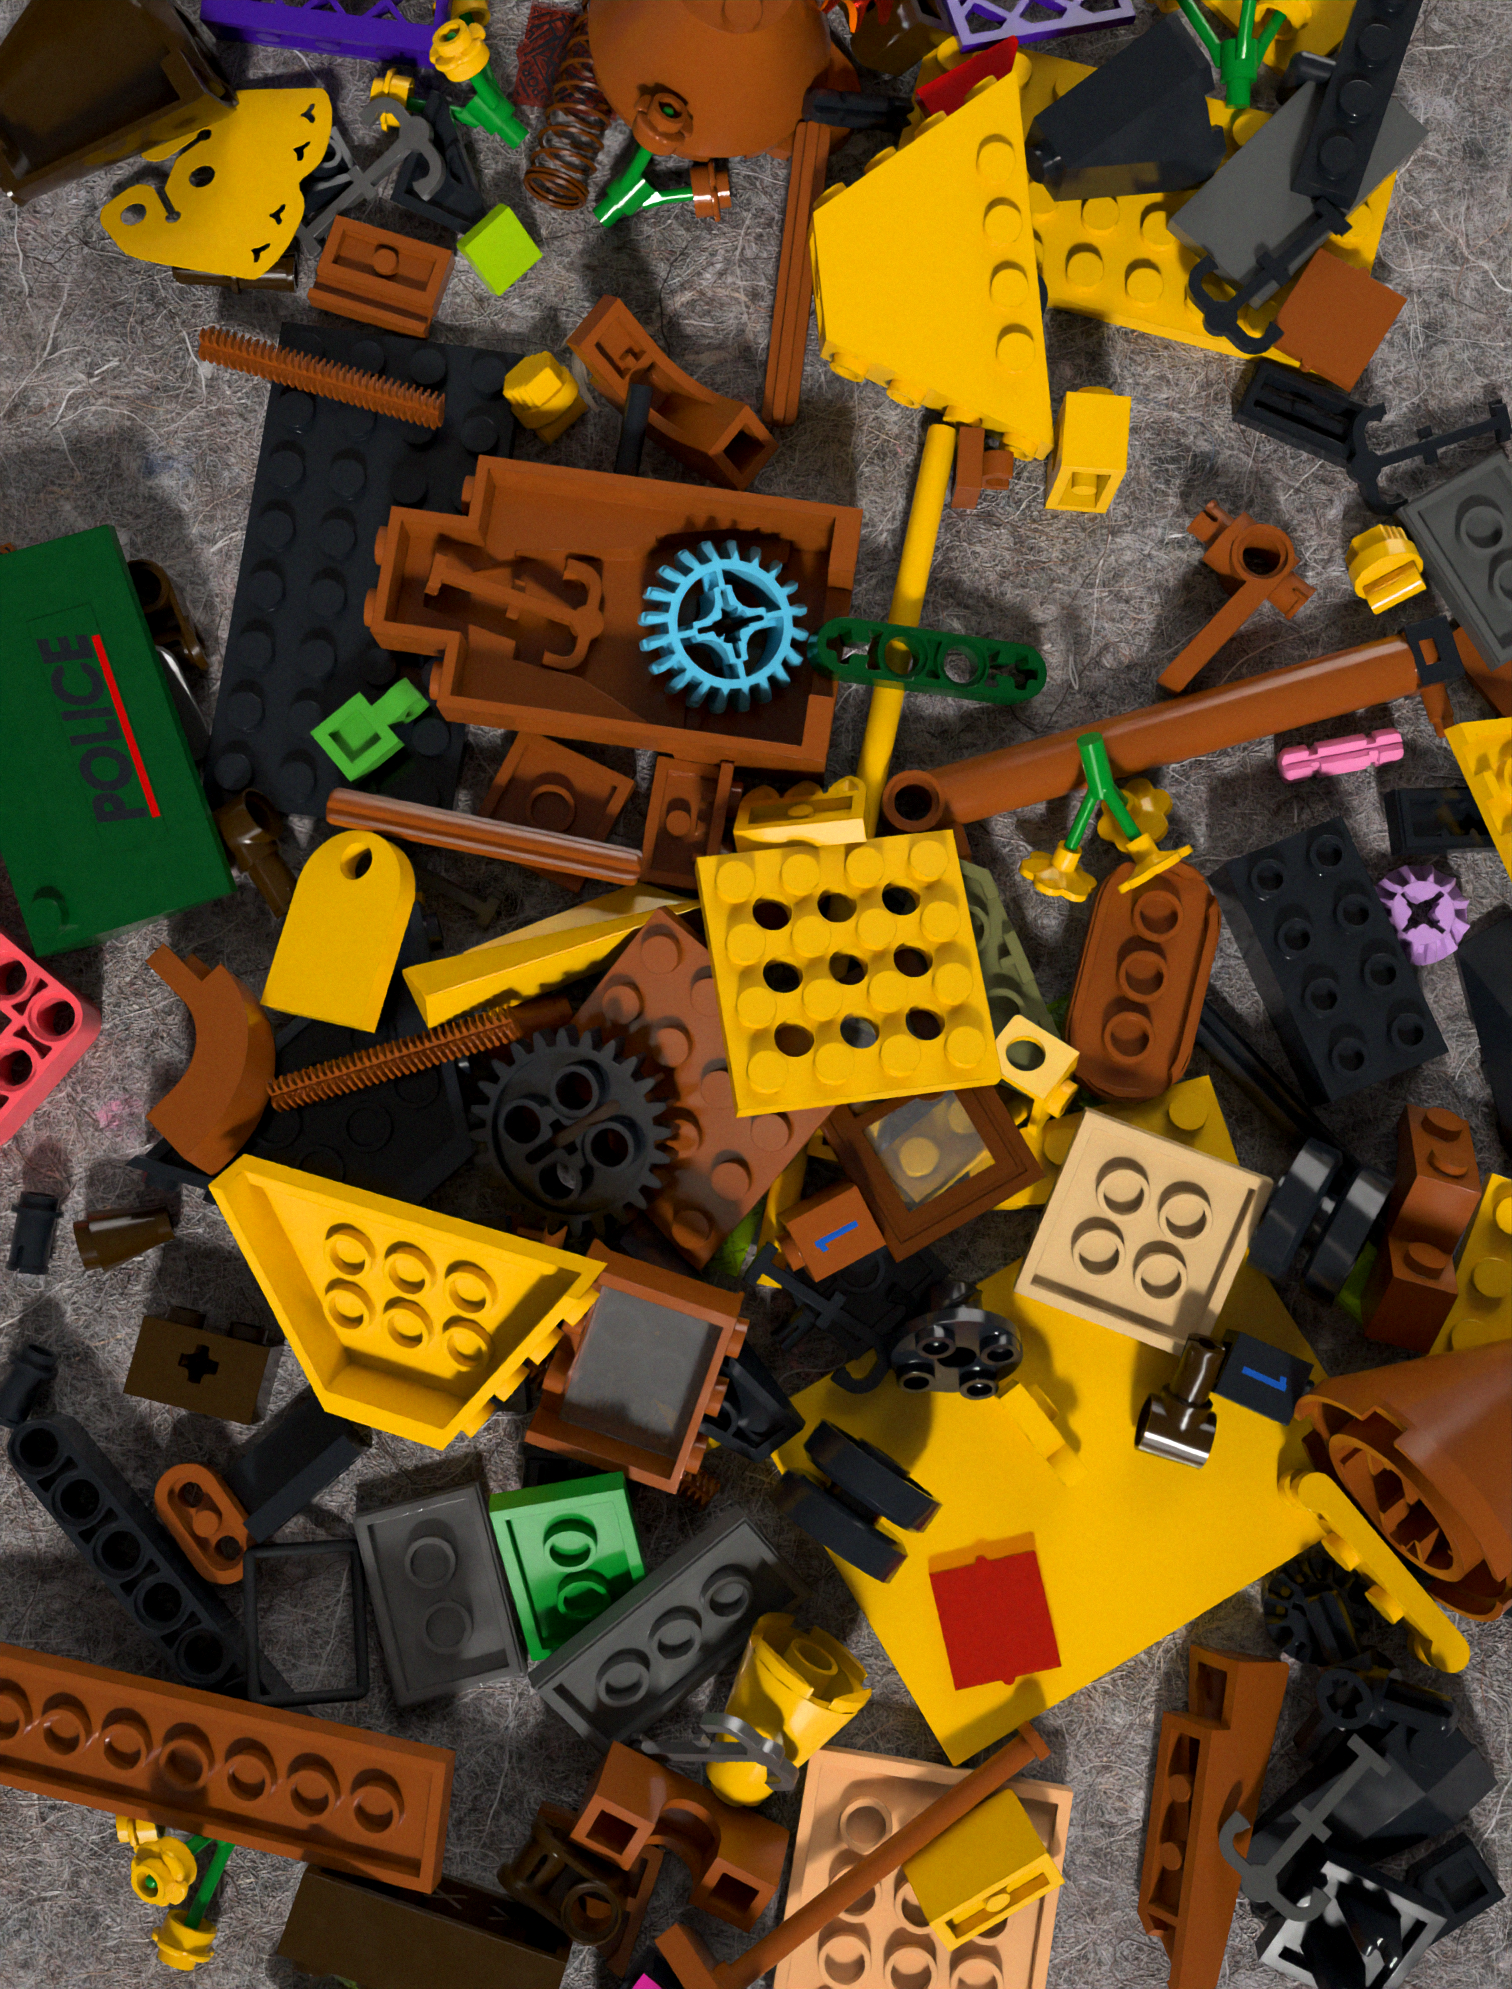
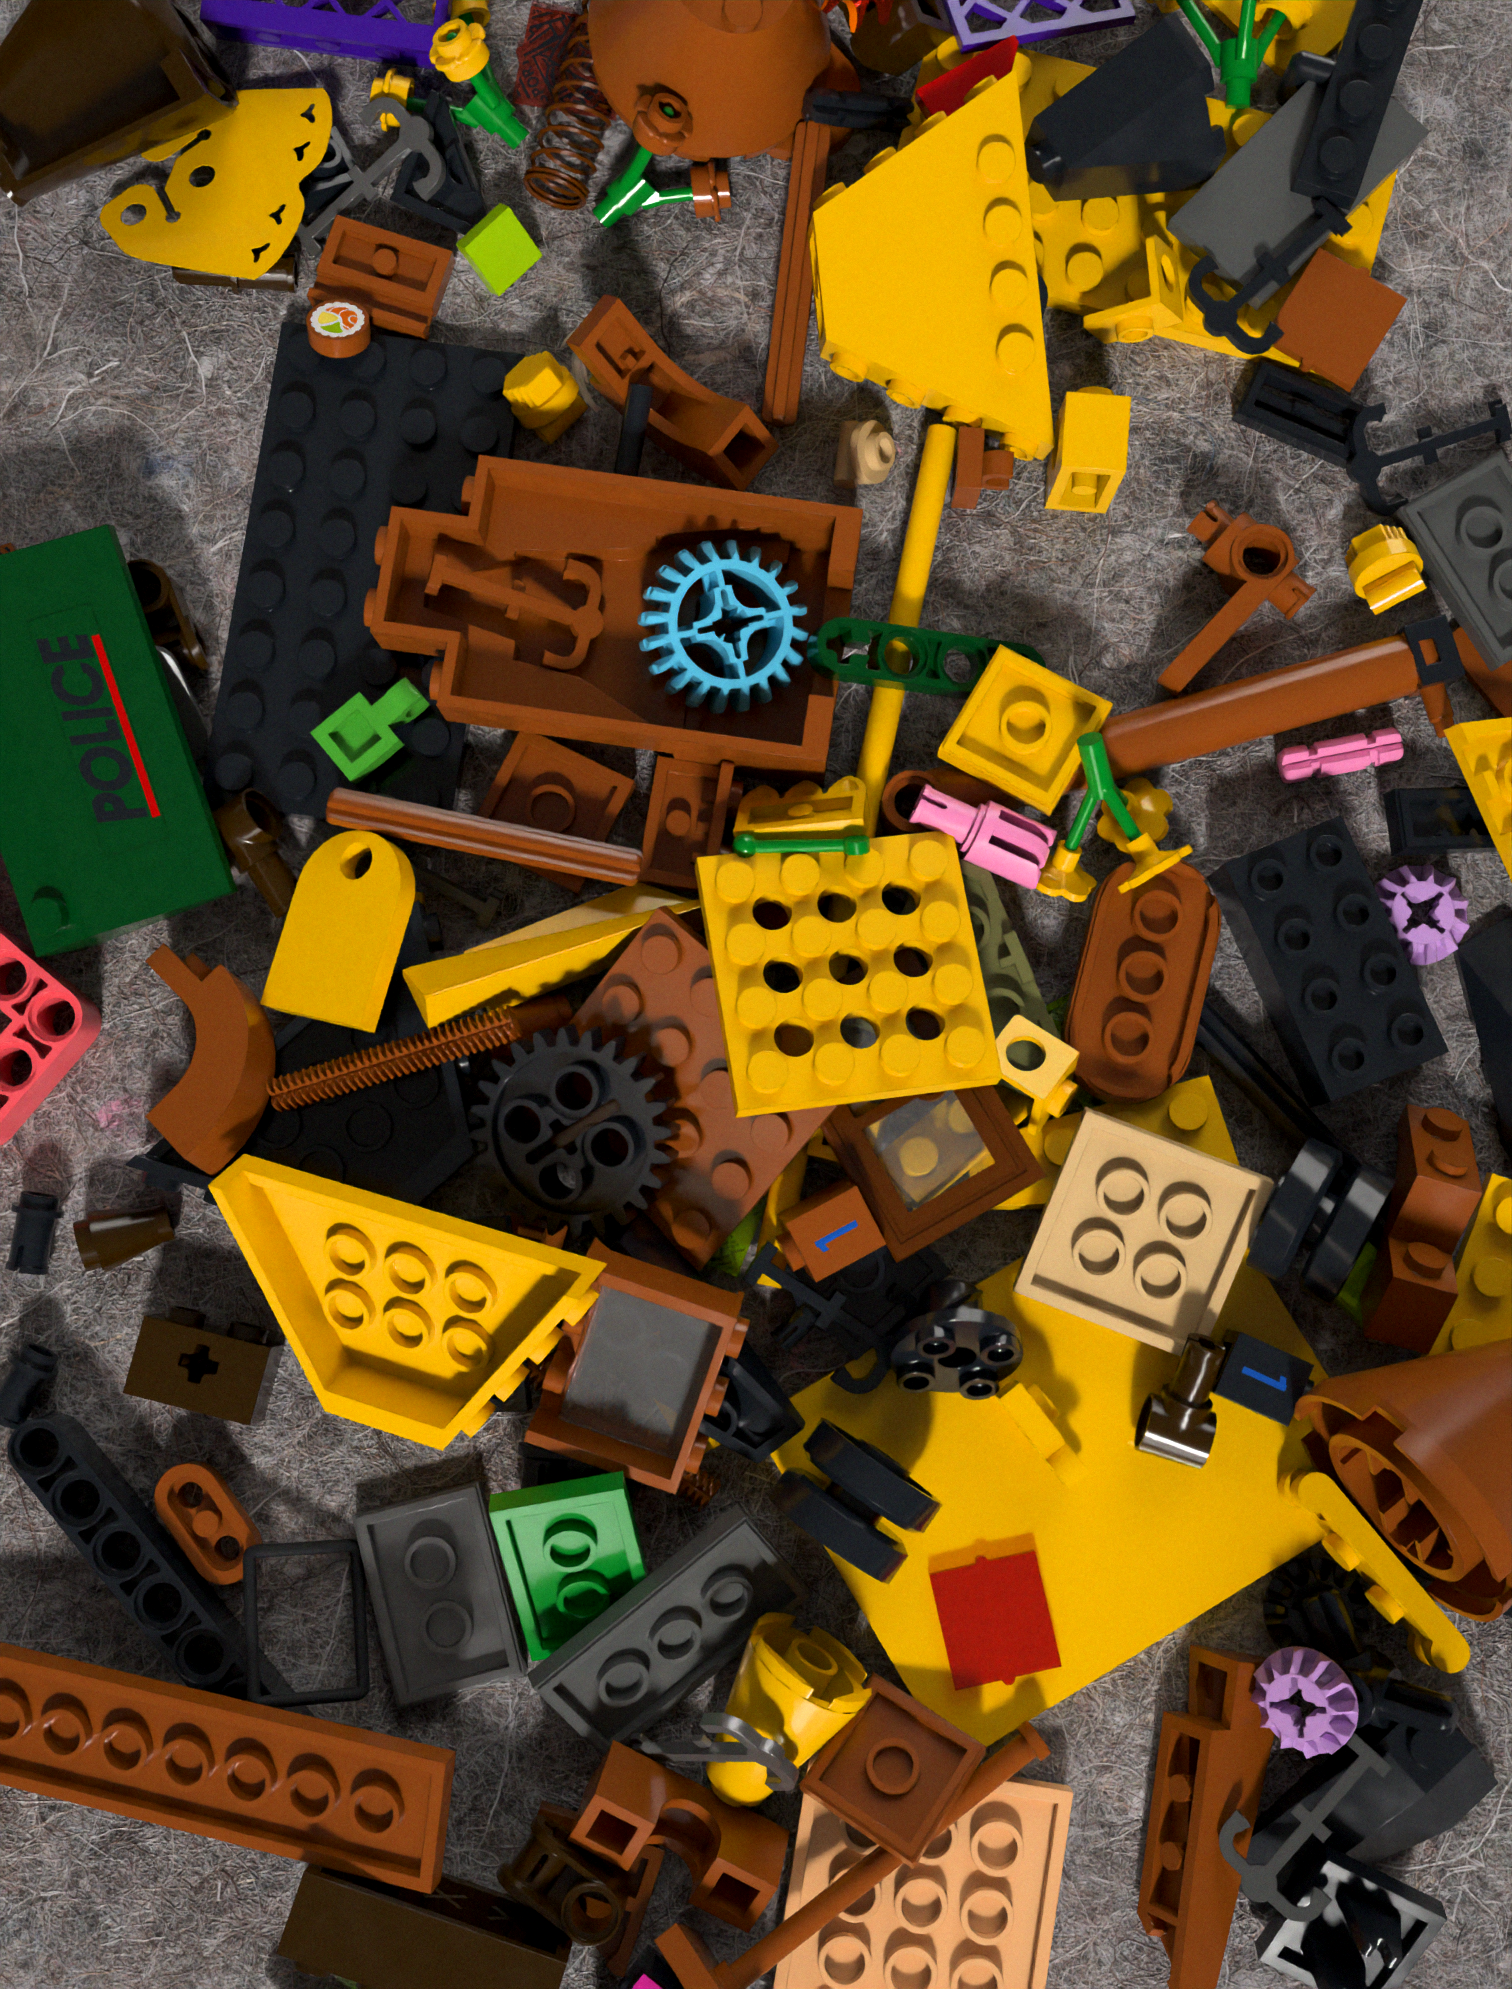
yellow plant [116,1814,236,1971] -> none
dark orange axle [198,325,445,430] -> none
black panel [223,1394,372,1544] -> none
yellow panel [901,1788,1065,1952] -> none
black tile [1405,1832,1506,1947] -> none
none -> tile [306,299,371,358]
none -> green hinge [732,834,870,858]
none -> dark orange tile [799,1672,986,1869]
none -> tan plate [833,420,895,489]
none -> bright pink arm [909,784,1057,890]
none -> yellow tile [937,644,1113,817]
none -> yellow bracket [1083,234,1183,344]
none -> lavender gear [1250,1646,1359,1759]

